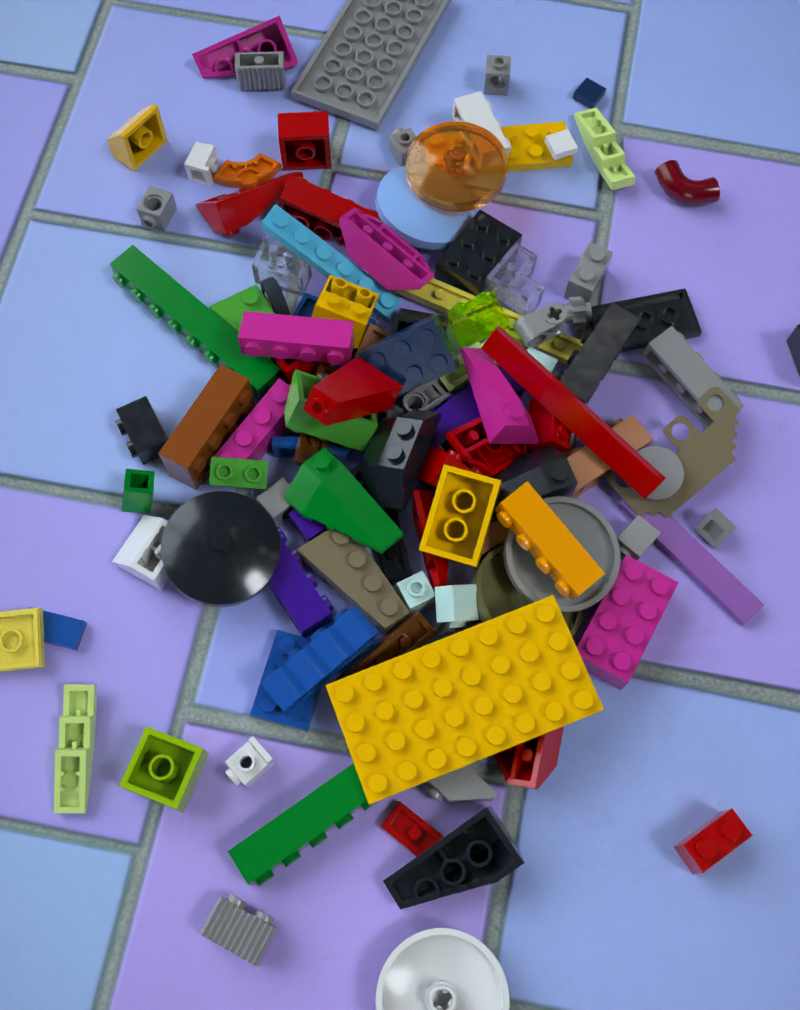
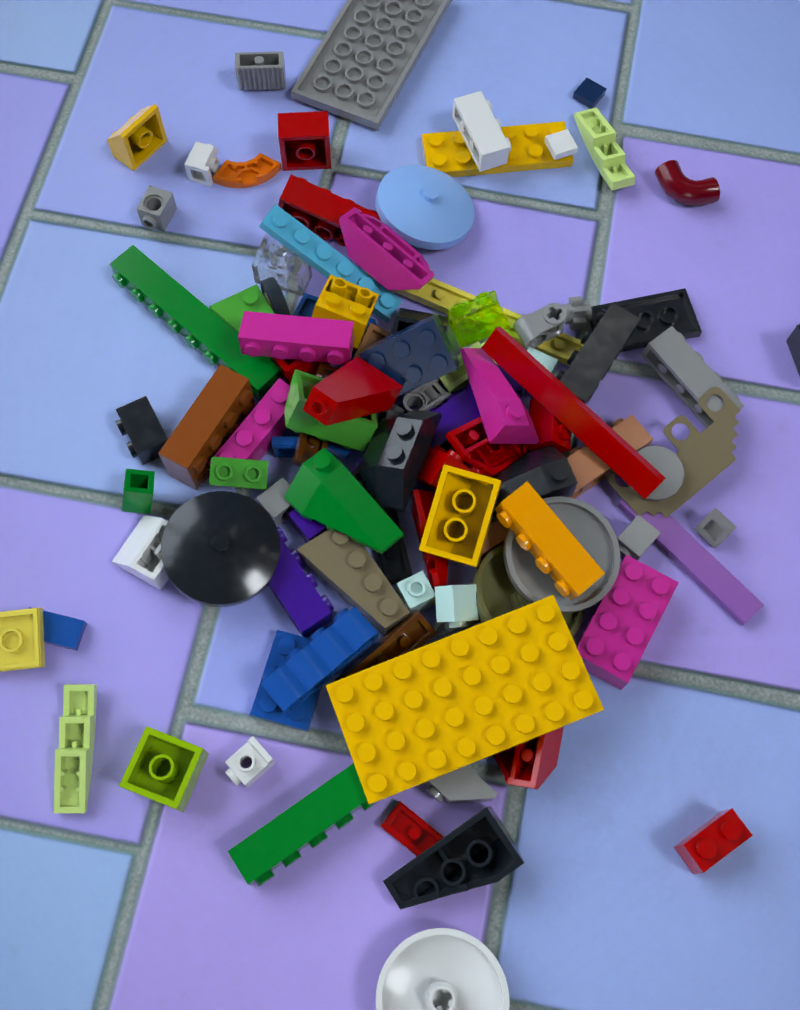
dark pink wedge [192,15,299,78] -> none
red wedge [195,172,303,237] -> none
light grey brick [199,894,278,966] -> none
light grey brick [389,127,424,167] -> none
clear orange dish [406,121,508,212] -> none
black brick [435,210,522,299] -> none
clear brick [483,243,544,316] -> none
light grey brick [484,55,511,96] -> none
light grey brick [564,242,613,302] -> none

